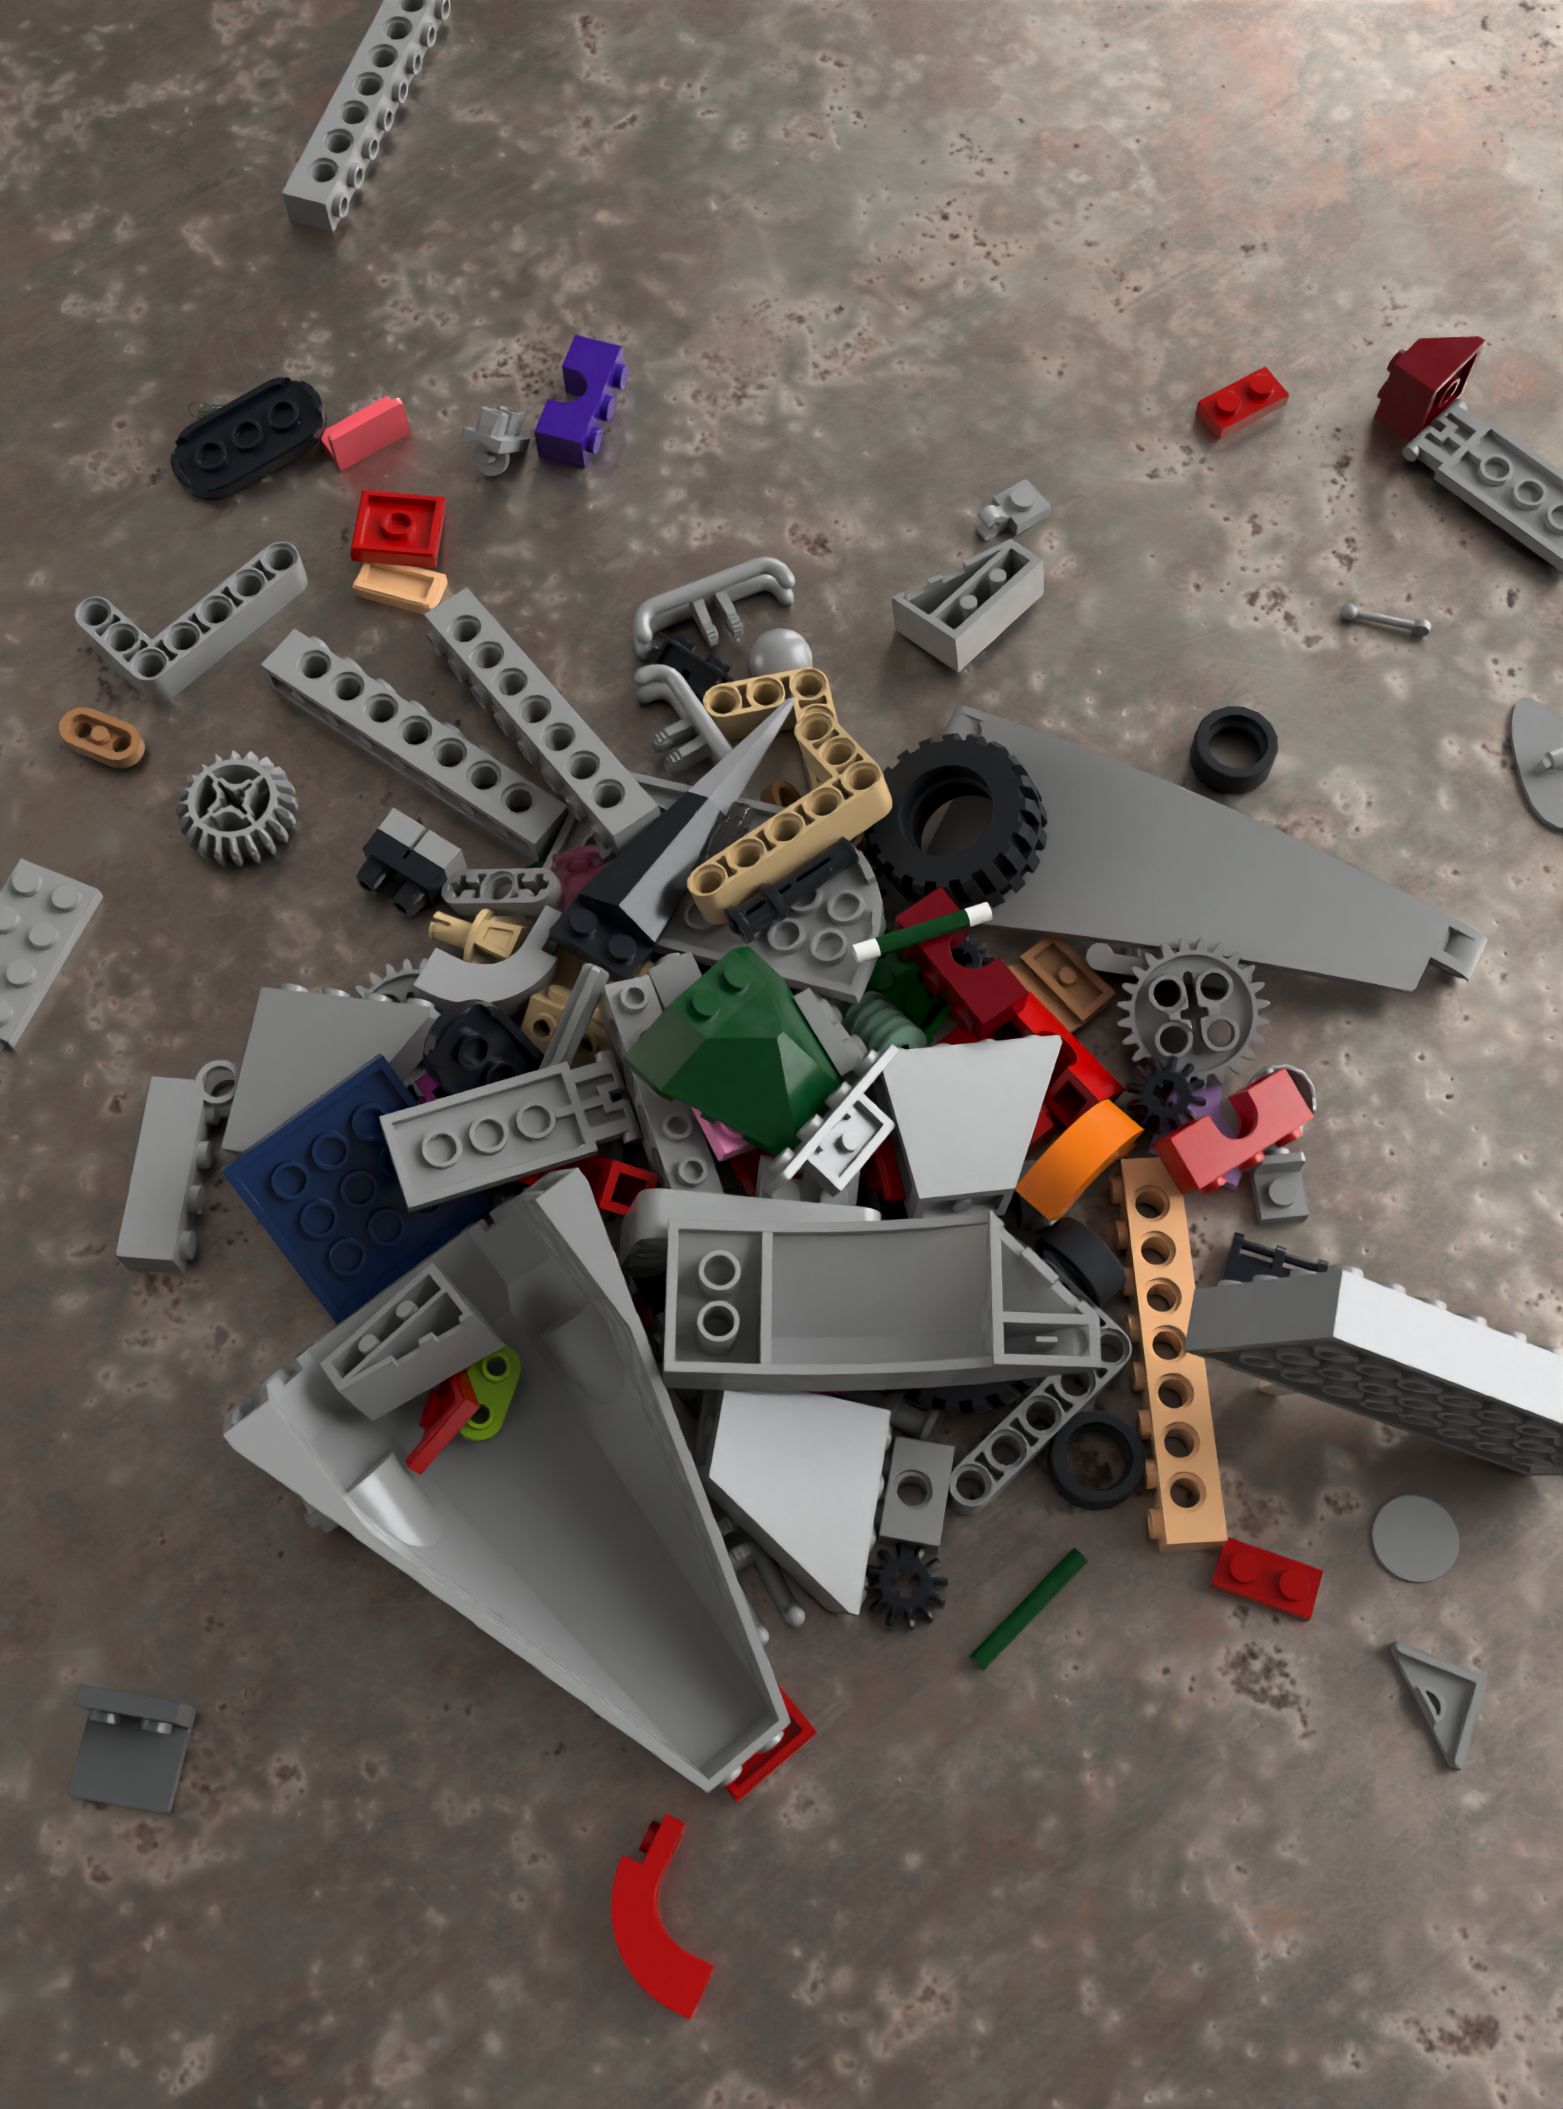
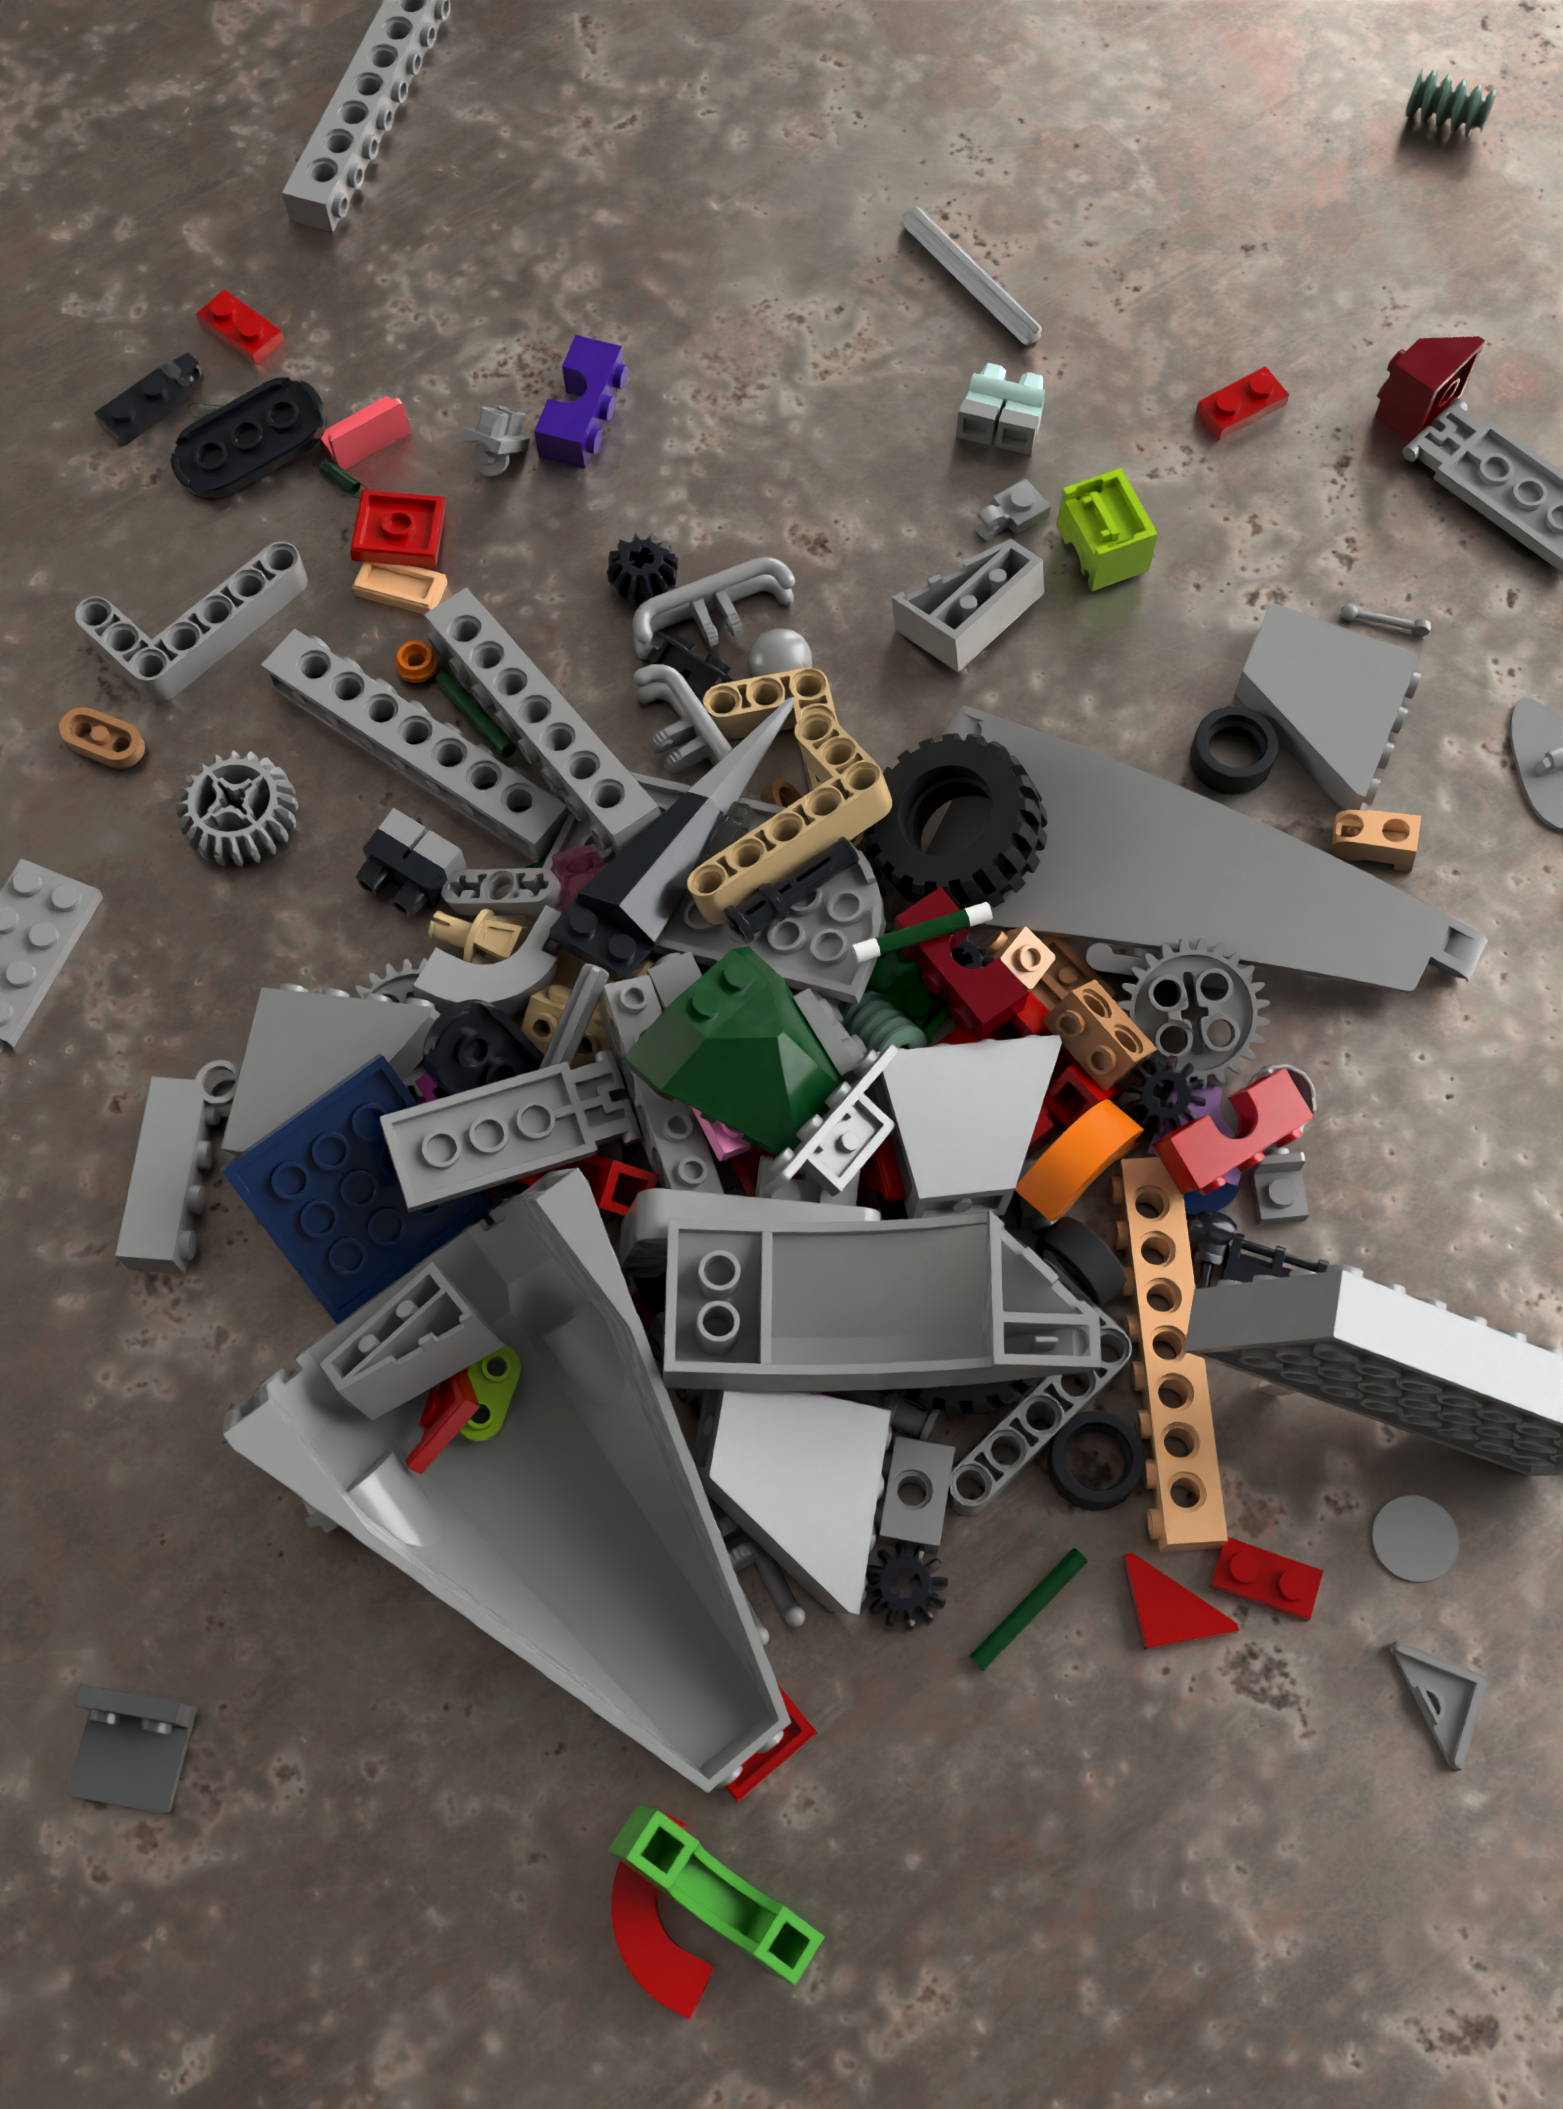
none -> black hinge [94,352,204,446]
none -> red plate [196,289,284,365]
none -> dark green piece [313,457,367,498]
none -> orange plate [395,640,439,683]
none -> dark green bar [435,670,516,758]
none -> black gear [607,532,679,606]
none -> bright green arch [607,1804,825,1986]
none -> light grey axle [903,207,1042,346]
none -> hips [956,363,1045,455]
none -> light nougat bracket [985,926,1055,990]
none -> medium nougat brick [1042,979,1157,1091]
none -> lime piece [1056,468,1158,592]
none -> red tile [1123,1553,1239,1650]
none -> dark blue tile [1184,1182,1240,1220]
none -> black piece [1187,1210,1237,1289]
none -> light grey slope [1235,602,1422,811]
none -> light nougat leg [1331,810,1421,873]
none -> sand green piece [1406,68,1497,138]

